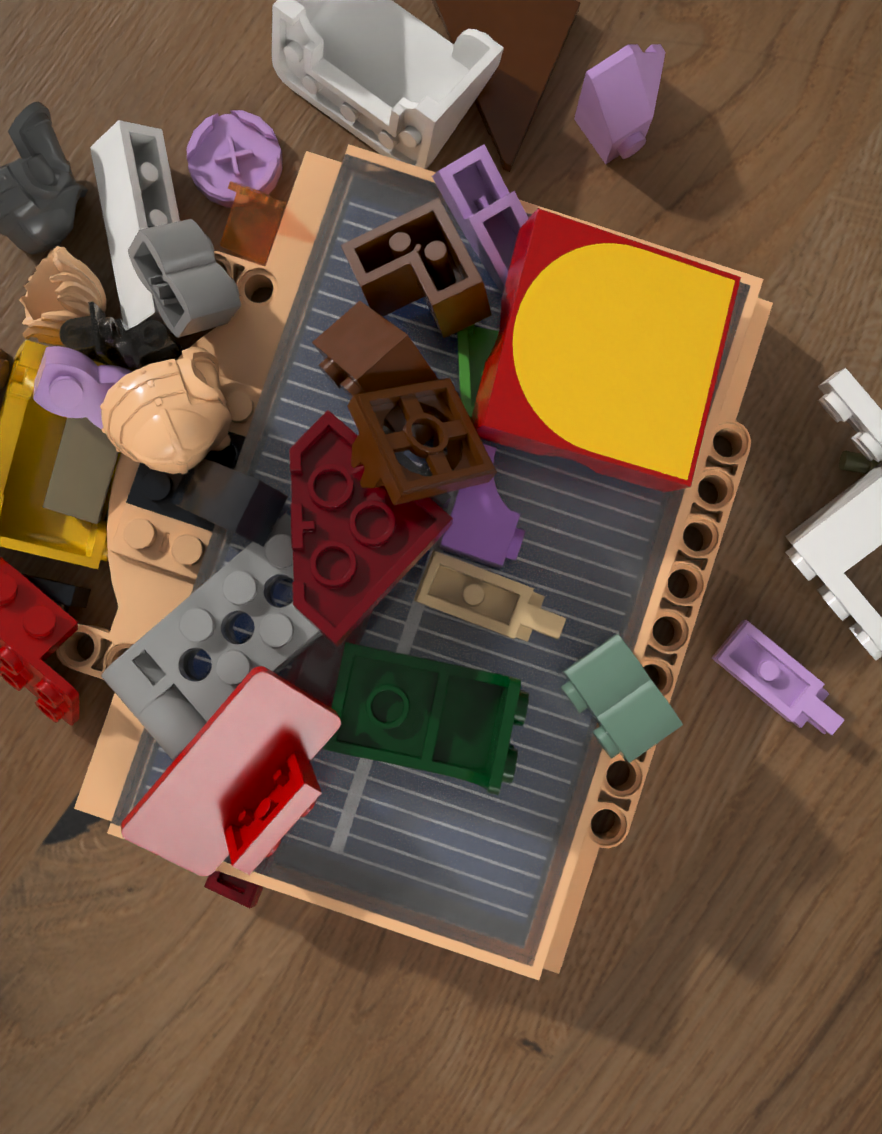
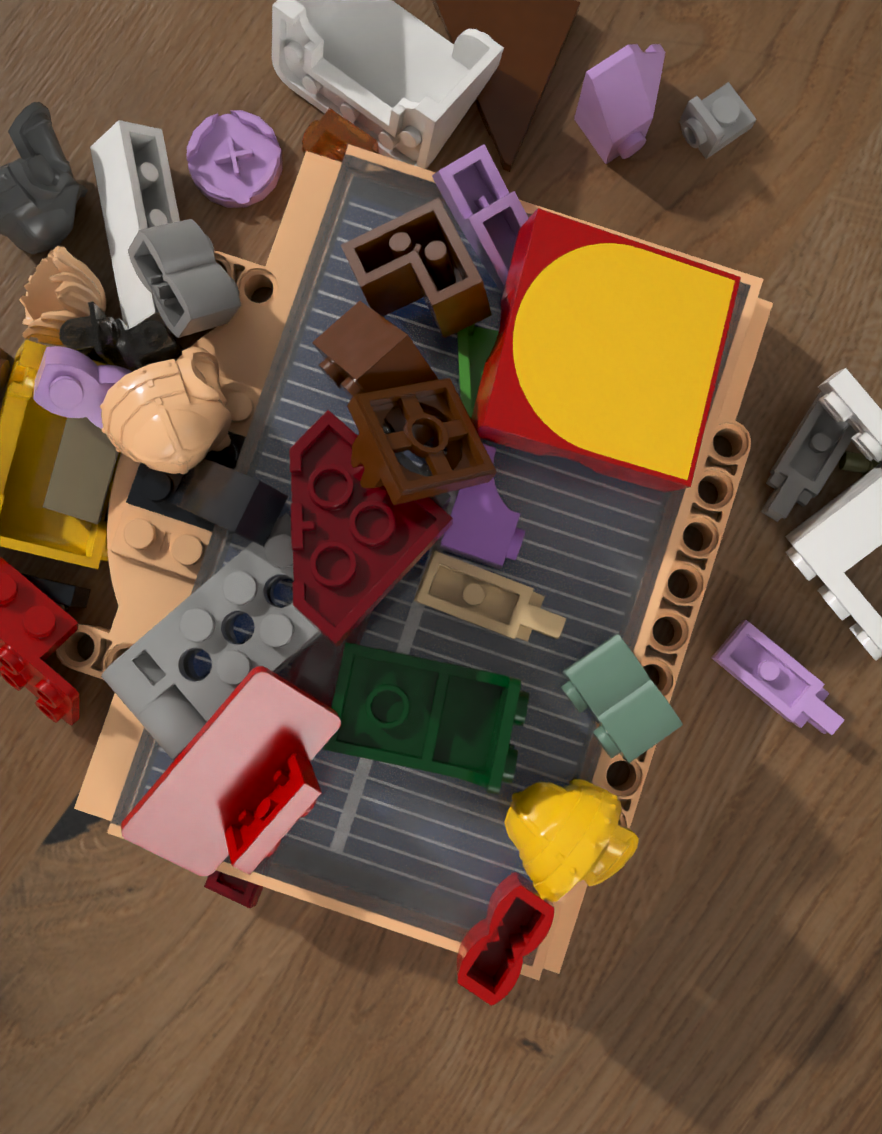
clear orange bracket [220,181,287,263] -> none
none -> clear orange bracket [302,108,379,164]
none -> red brick [457,872,554,1006]
none -> yellow head [504,779,639,902]
none -> light grey bracket [679,82,757,159]
none -> light grey hinge [761,391,856,522]

